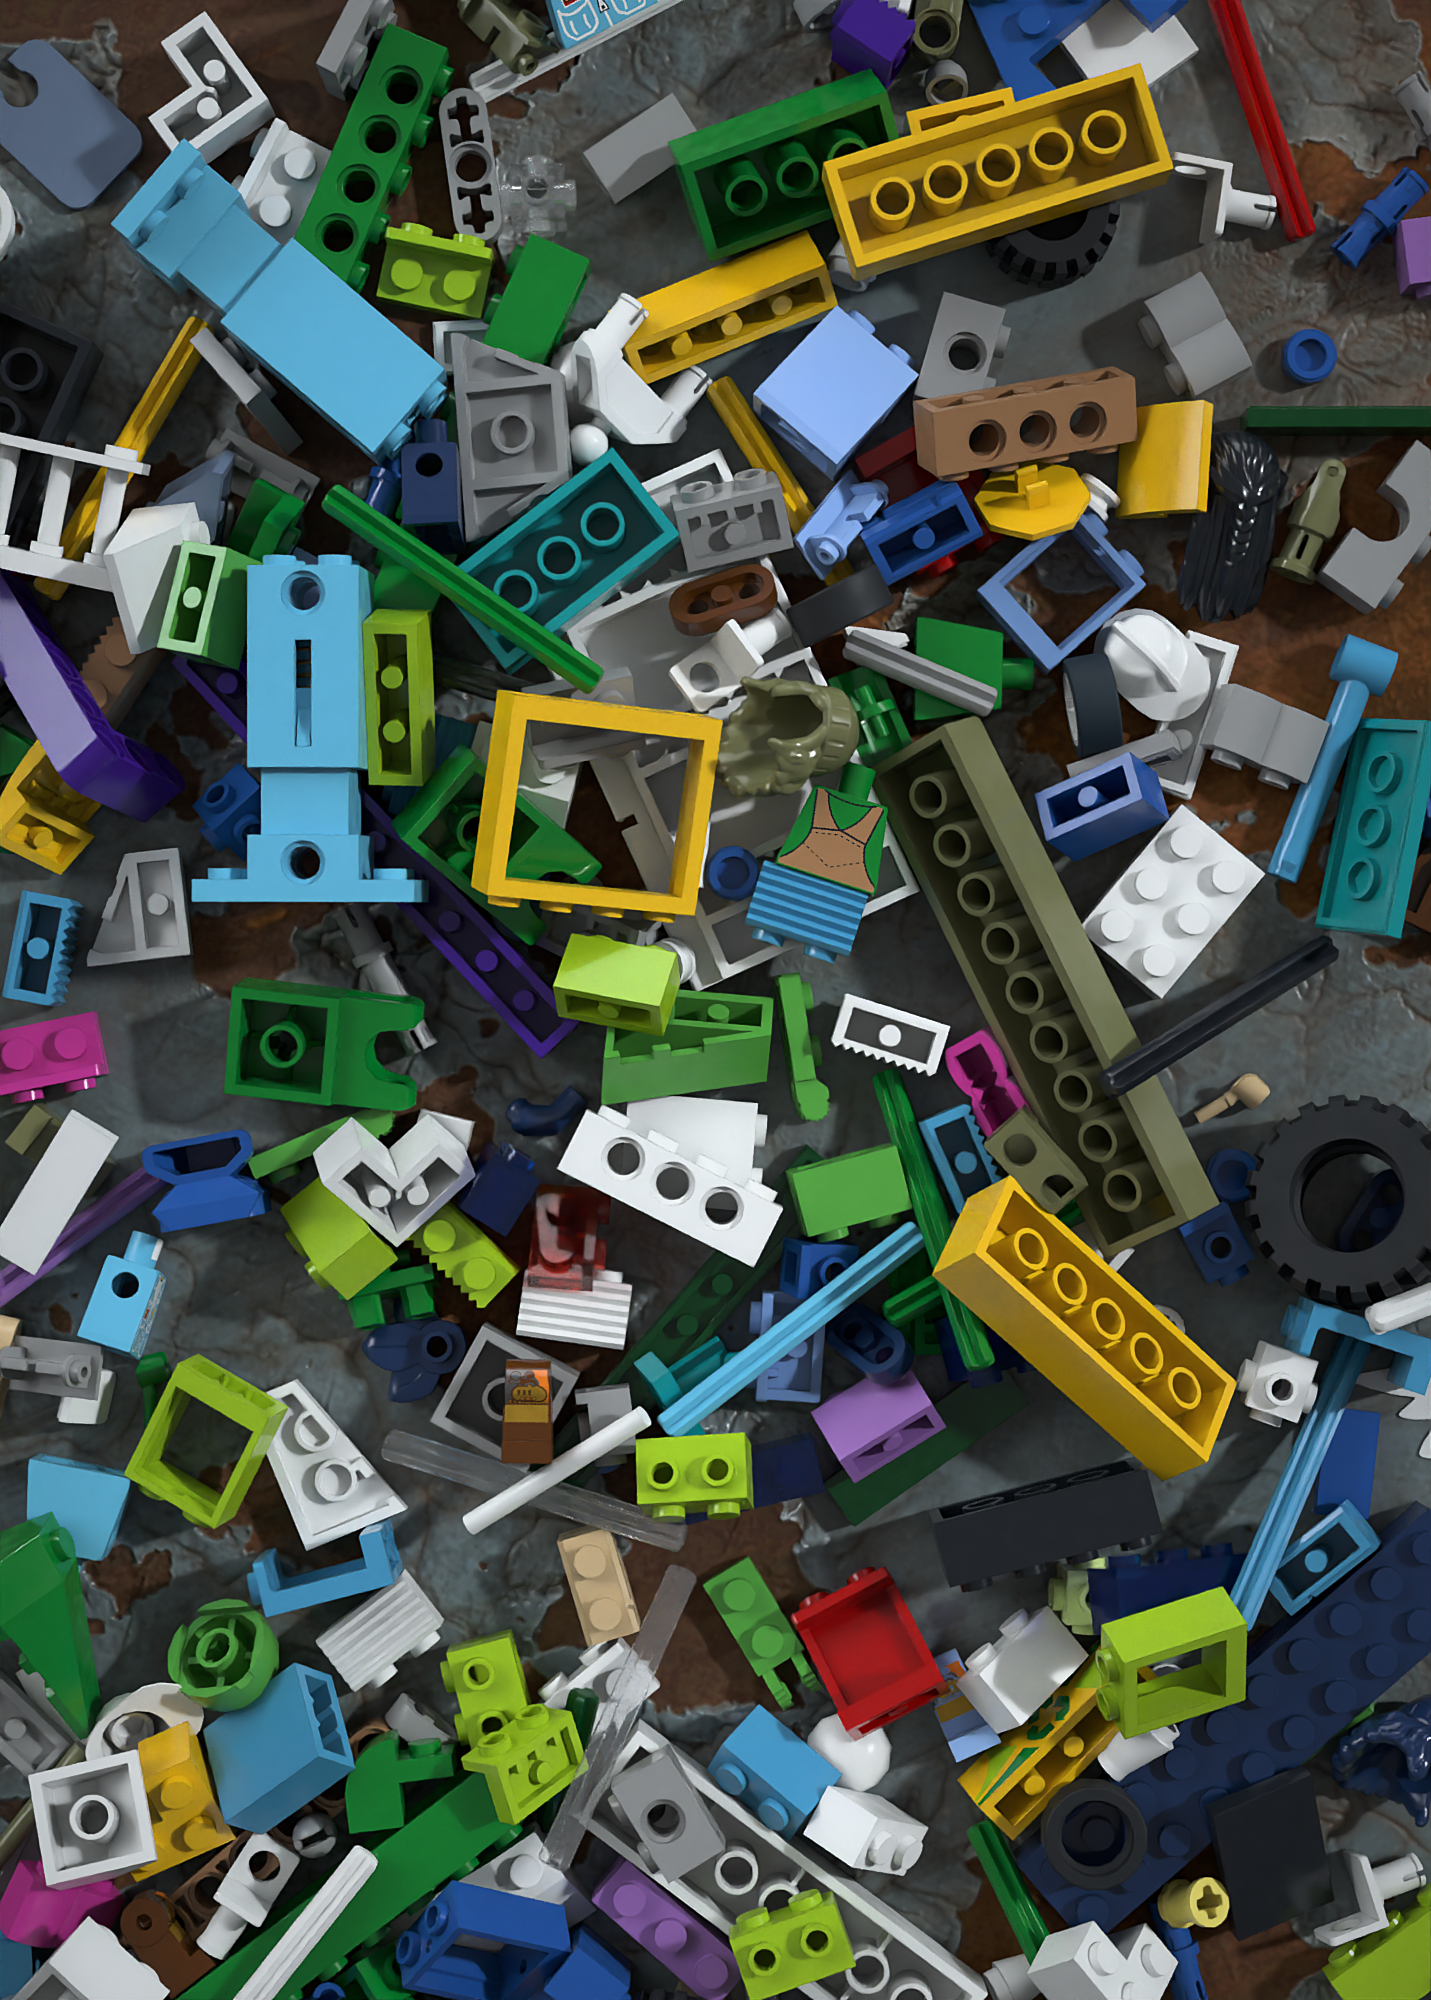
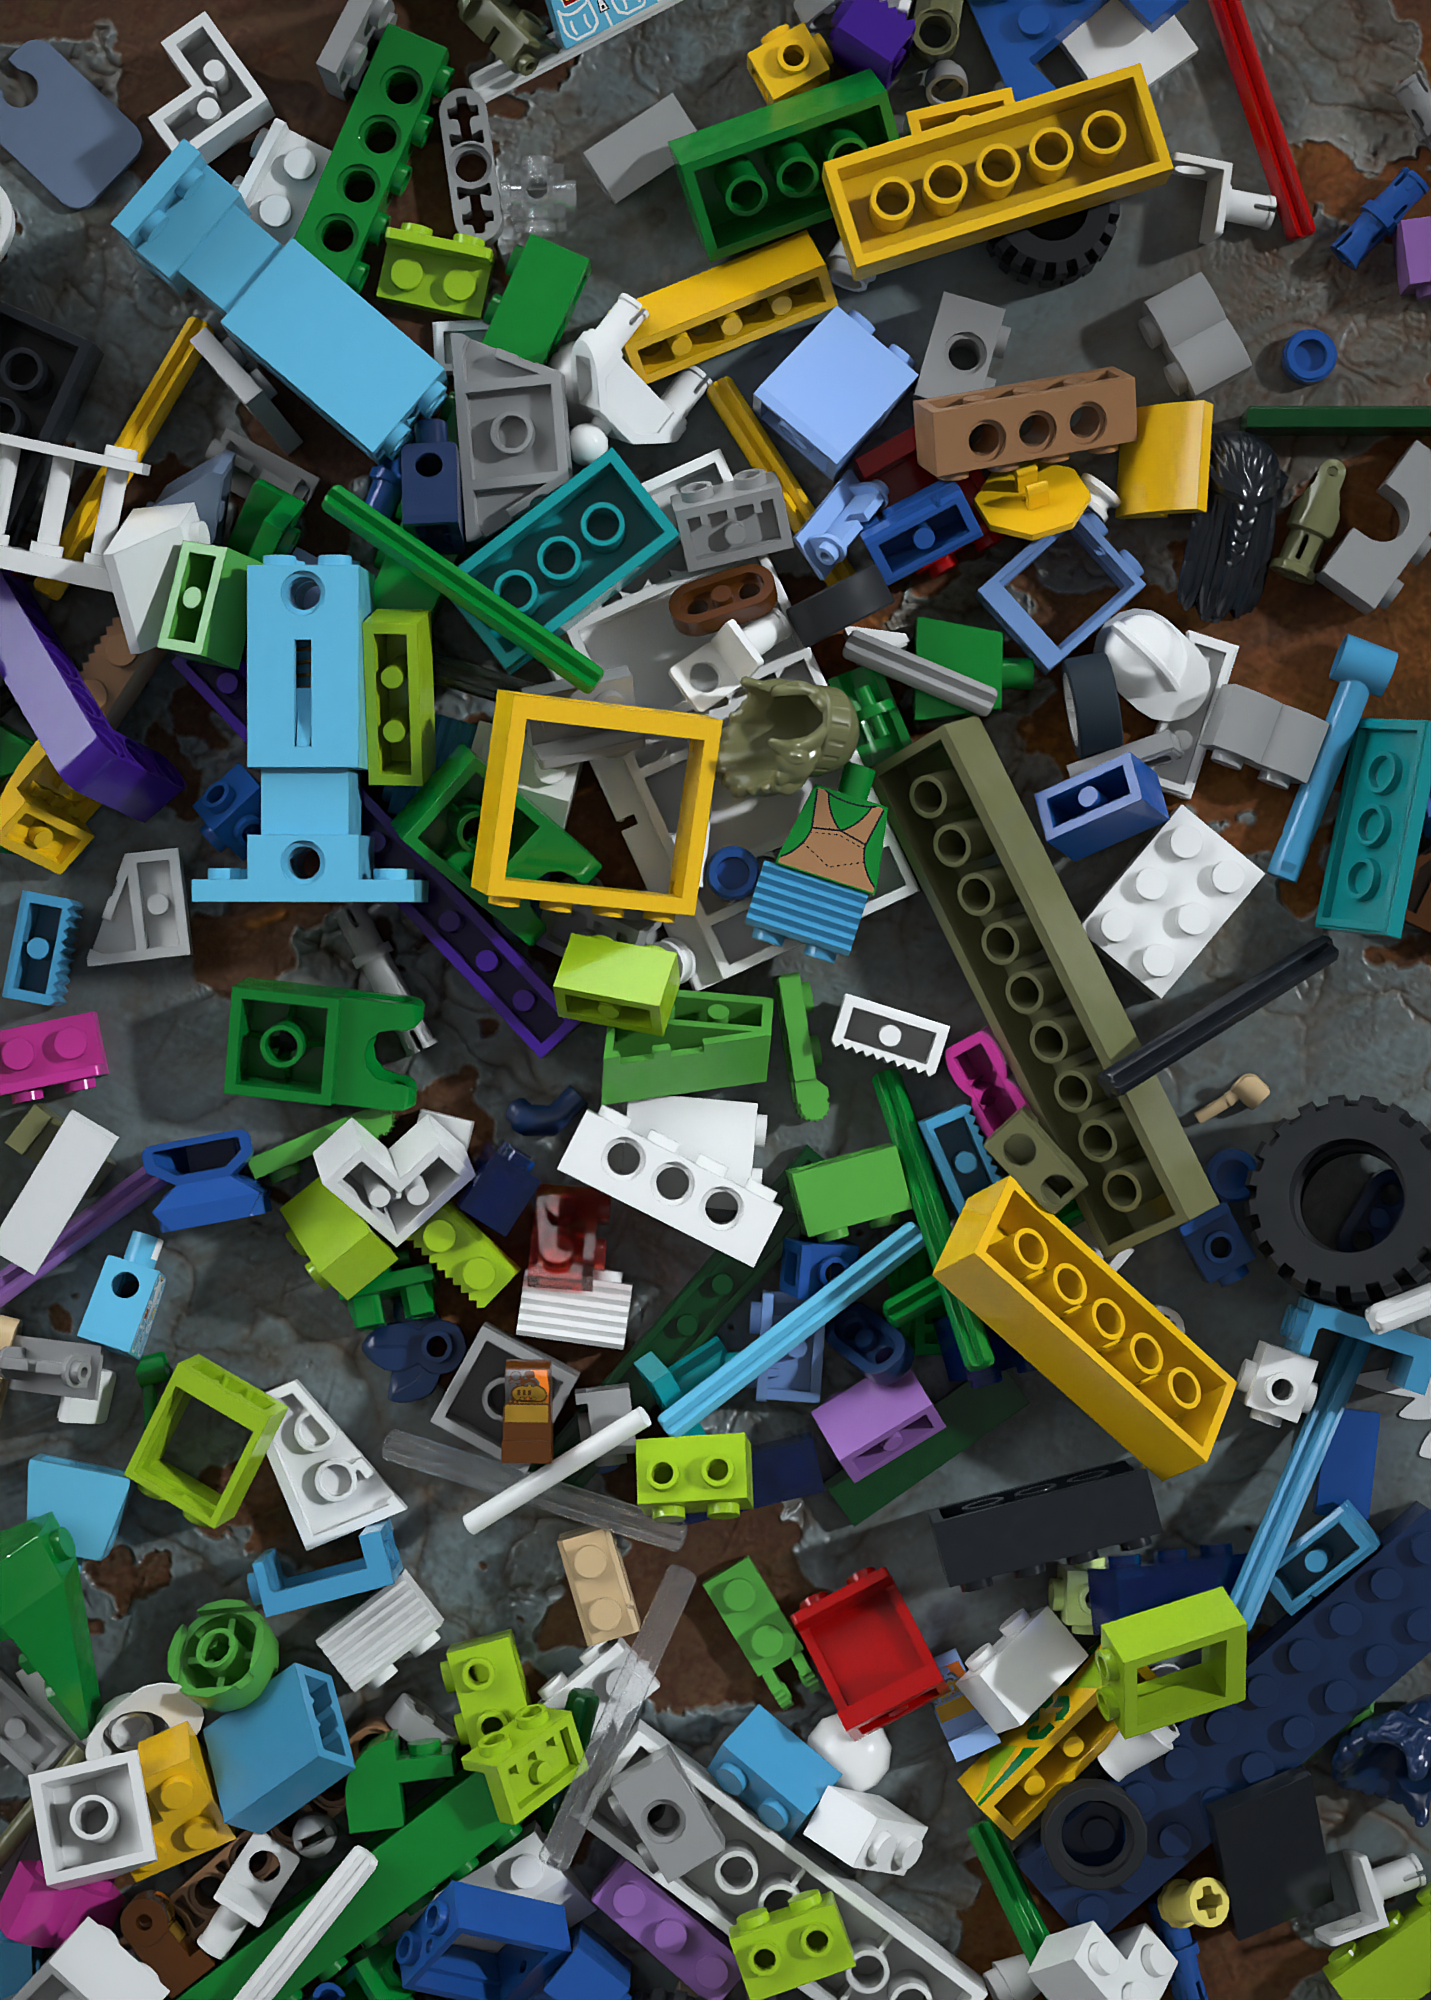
none -> yellow brick [747,22,833,105]

